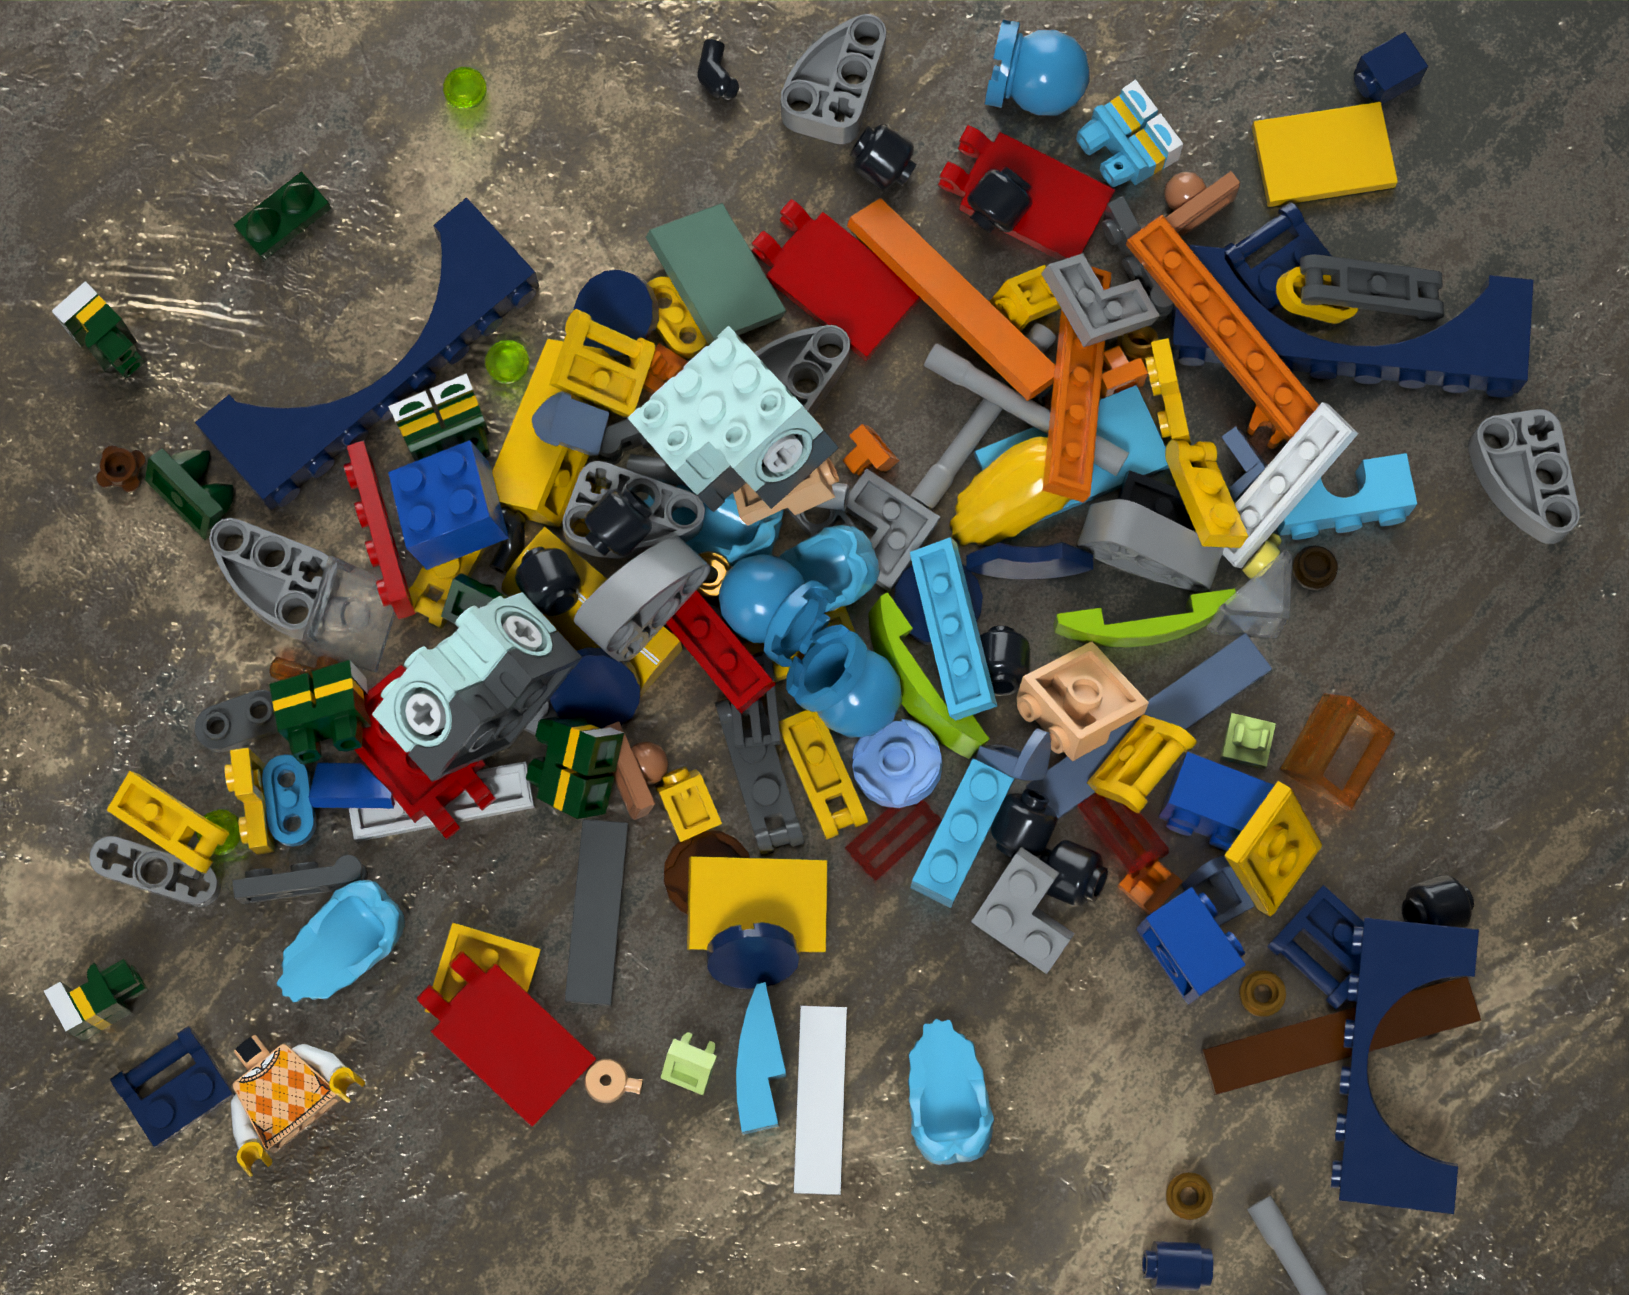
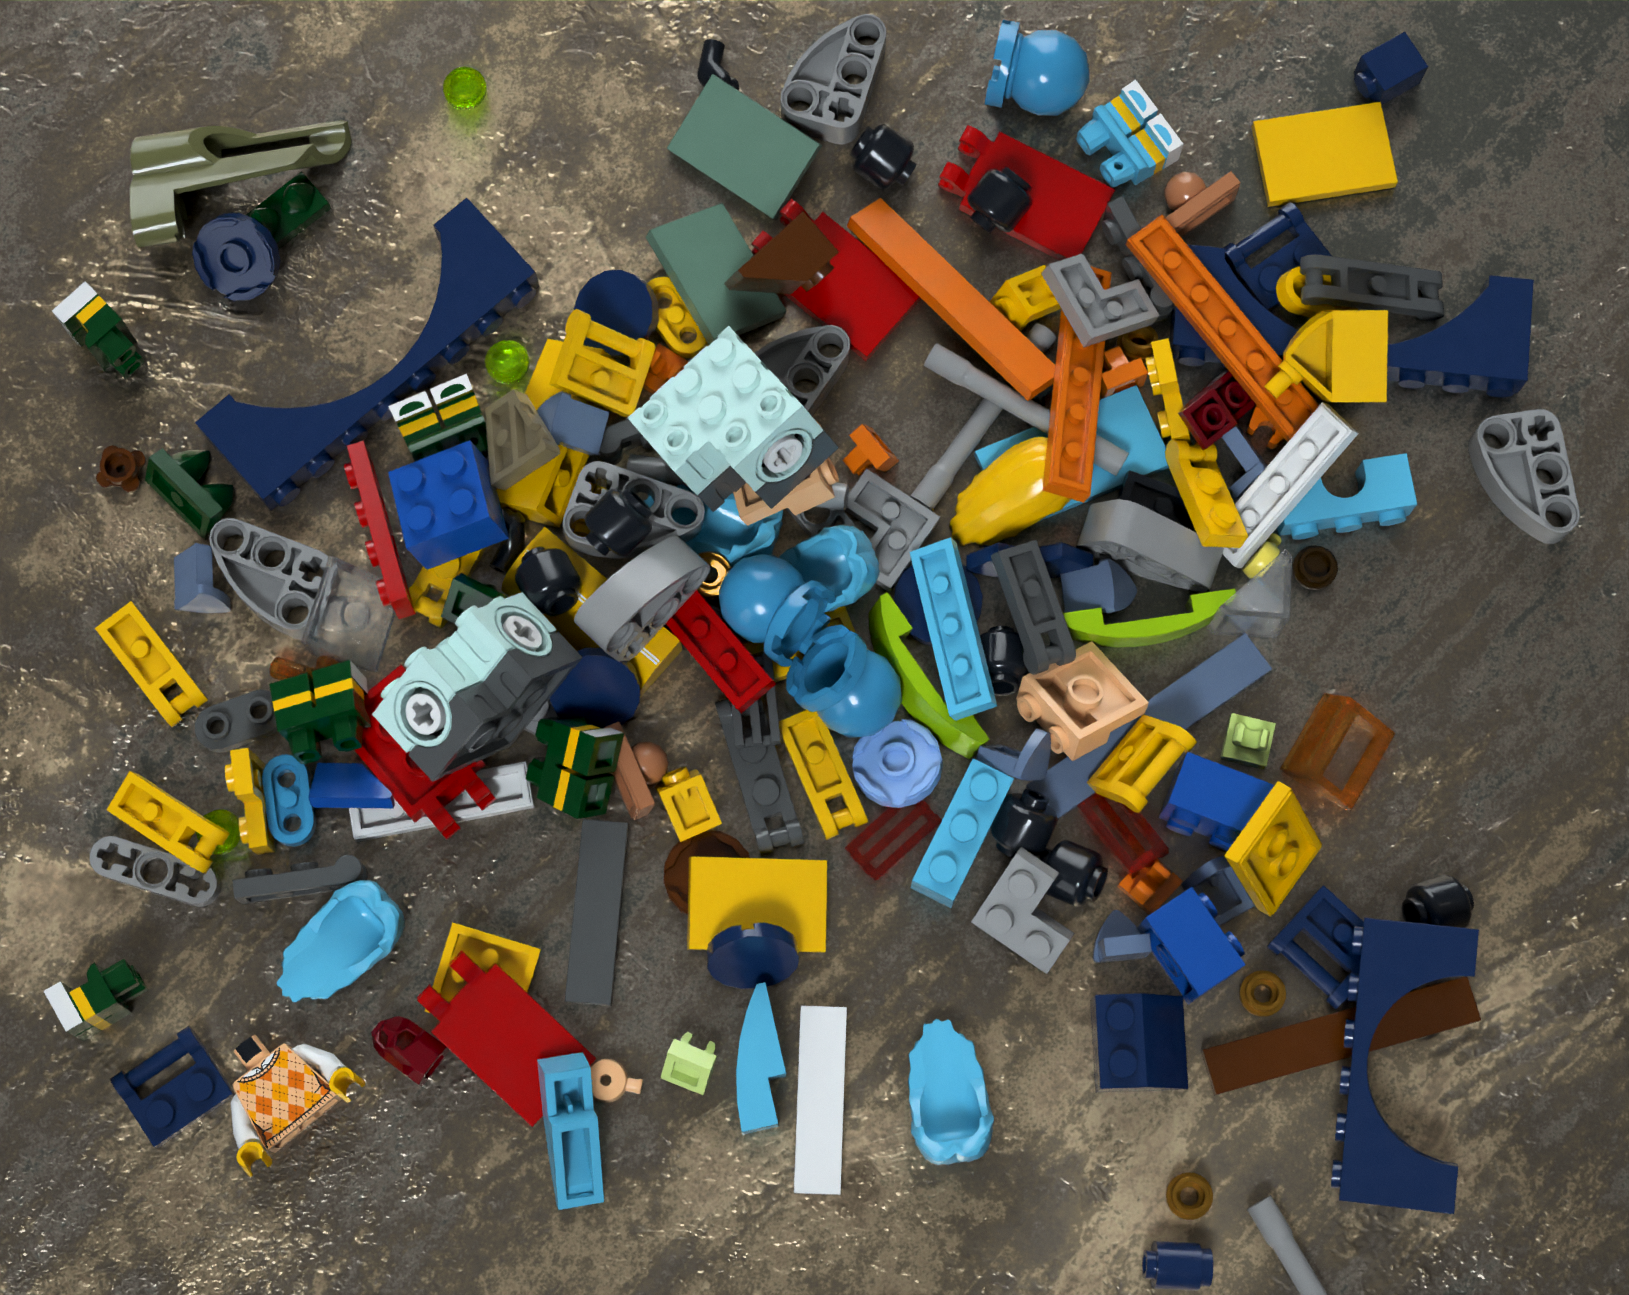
none -> yellow plate [95,601,208,728]
none -> olive panel [130,120,352,248]
none -> sand blue tile [174,543,231,613]
none -> dark blue tile [192,213,281,301]
none -> dark red rock [371,1016,450,1087]
none -> dark tan wing [485,390,560,491]
none -> medium azure slope [537,1052,604,1210]
none -> sand green tile [667,74,823,219]
none -> reddish brown slope [724,212,839,294]
none -> dark grey plate [990,540,1076,675]
none -> sand blue tile [1060,558,1137,613]
none -> dark blue slope [1090,993,1188,1093]
none -> sand blue tile [1093,910,1152,963]
none -> dark red slope [1178,369,1256,450]
none -> yellow piece [1264,310,1388,402]

